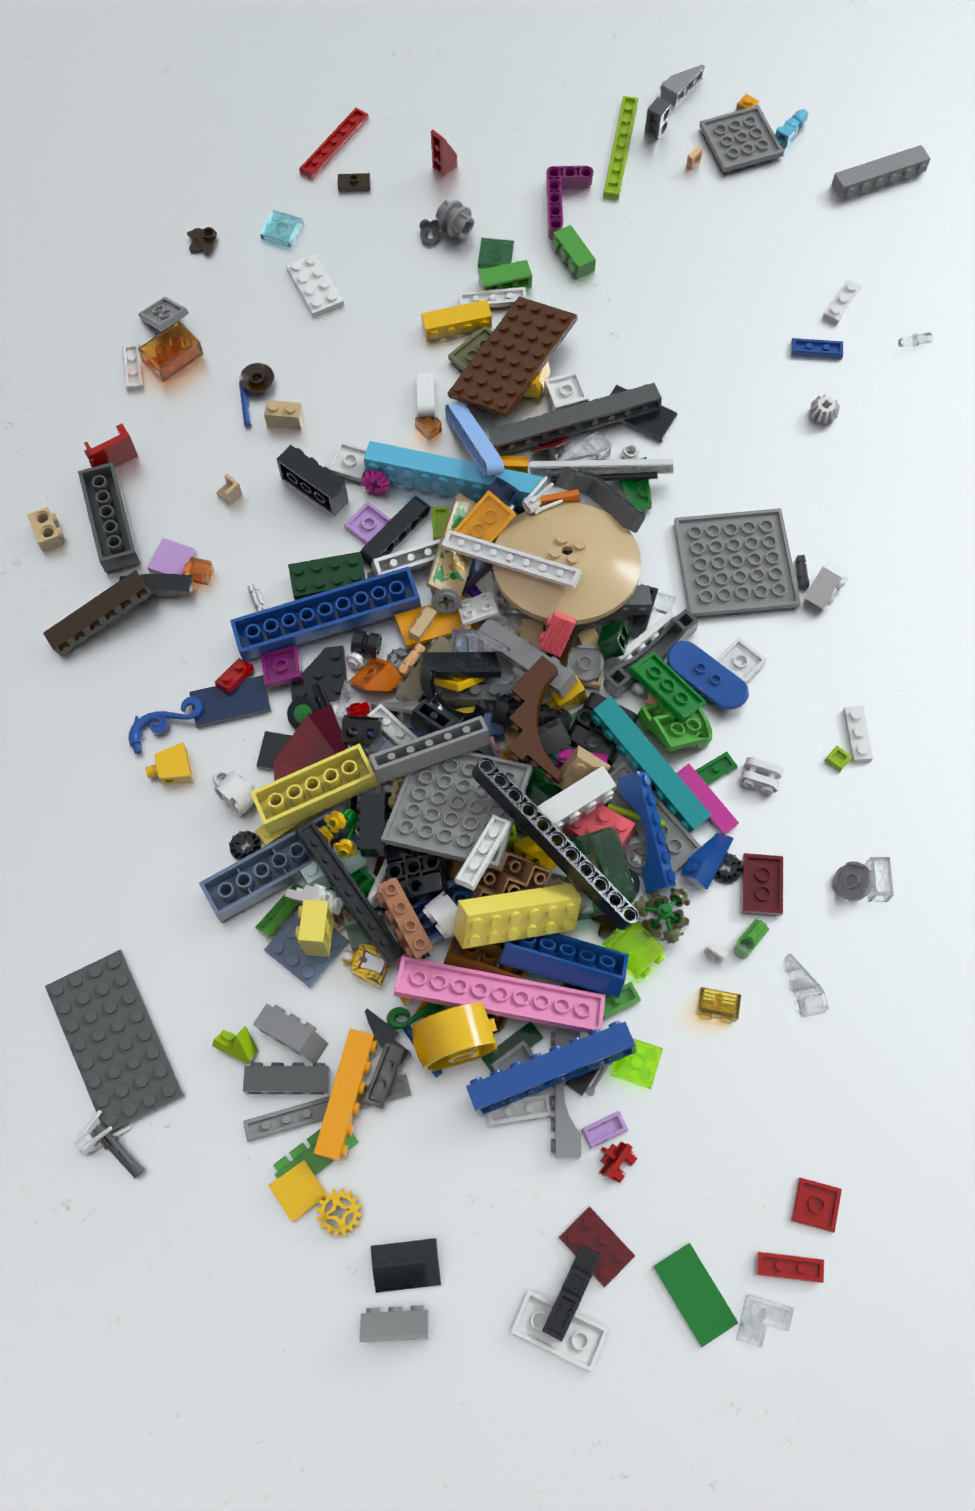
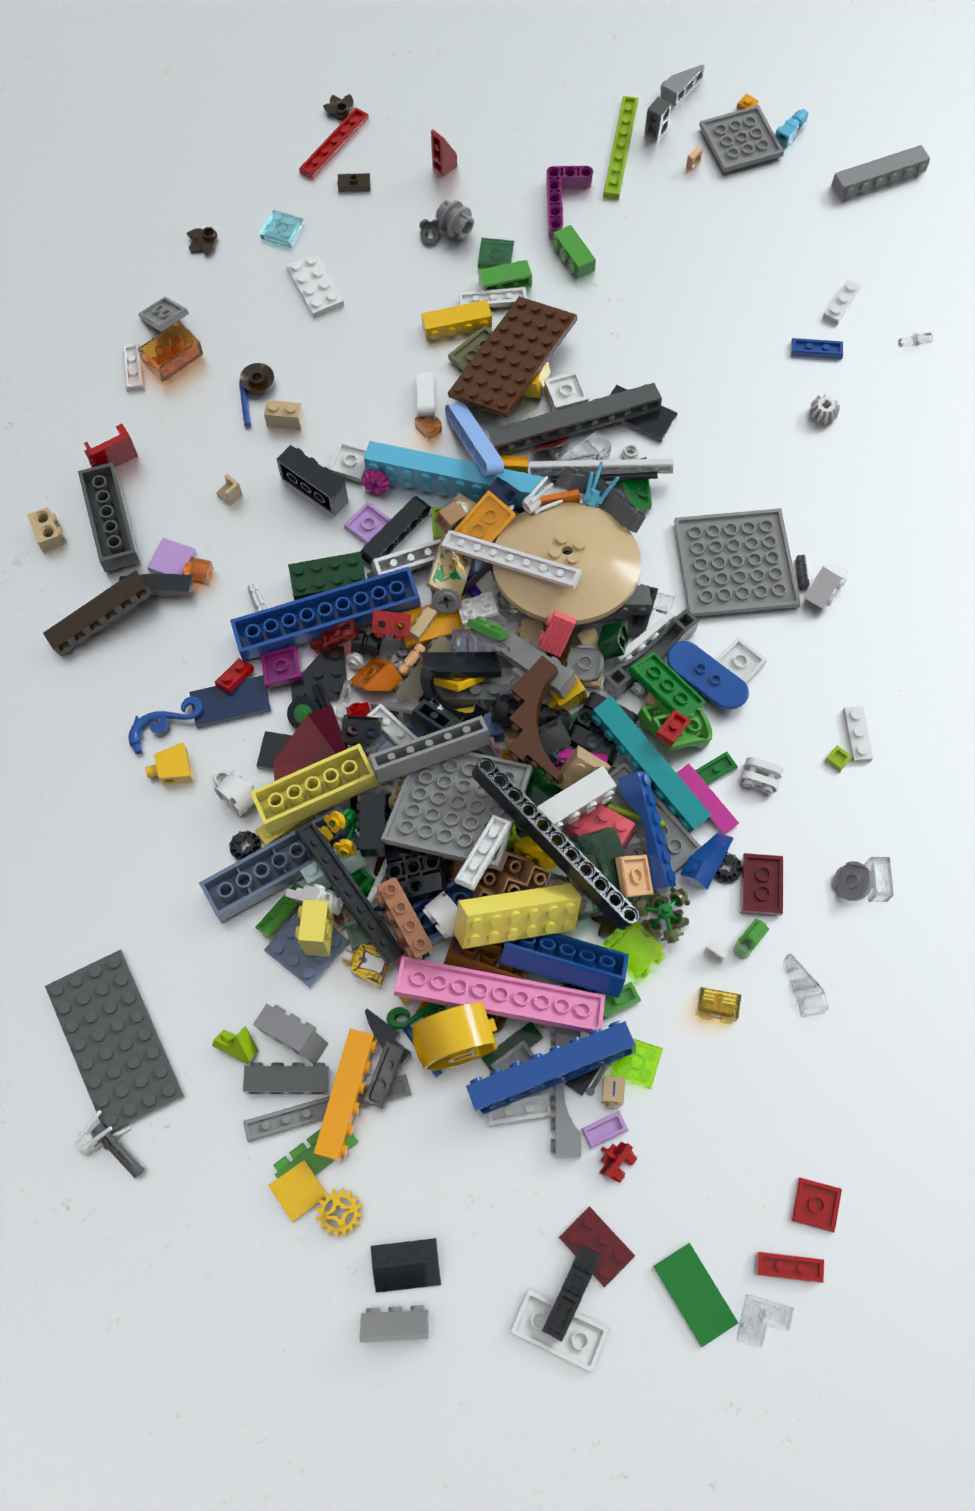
none -> clear red hinge [310,618,358,653]
none -> dark brown plate [323,94,354,118]
none -> red brick [370,610,411,641]
none -> medium nougat brick [434,501,467,534]
none -> bright green plate [466,616,509,641]
none -> medium azure plant [584,461,619,507]
none -> tan brick [601,1075,625,1108]
none -> light nougat tile [615,855,653,898]
none -> red plate [655,710,691,747]

